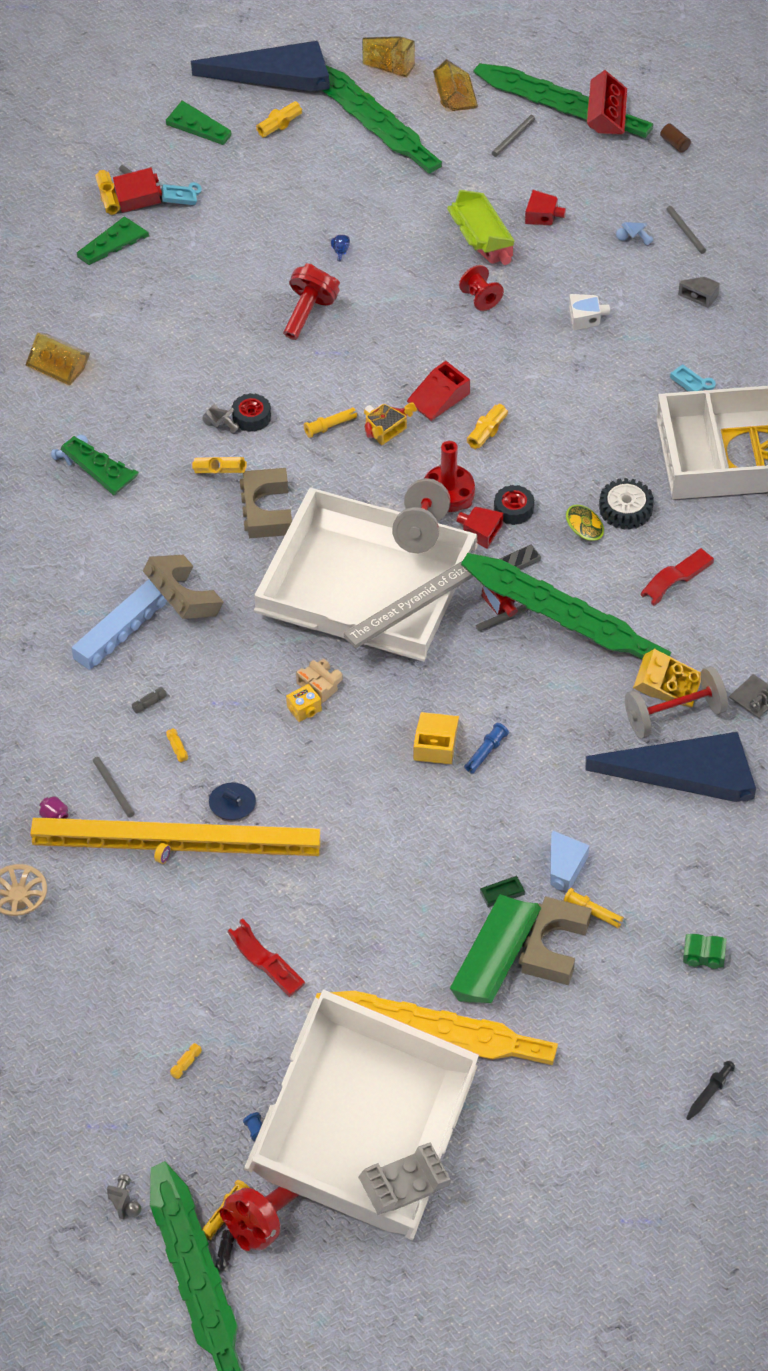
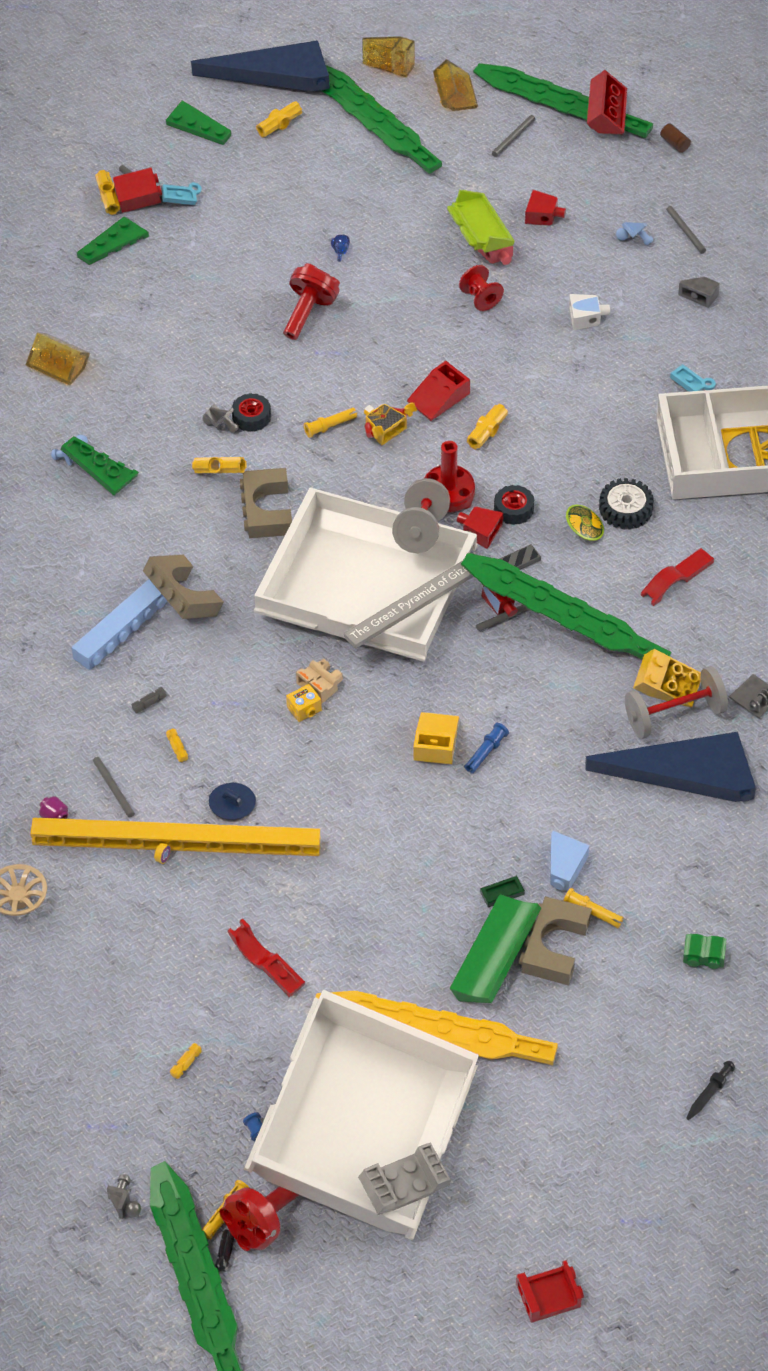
none -> red panel [516,1260,584,1323]

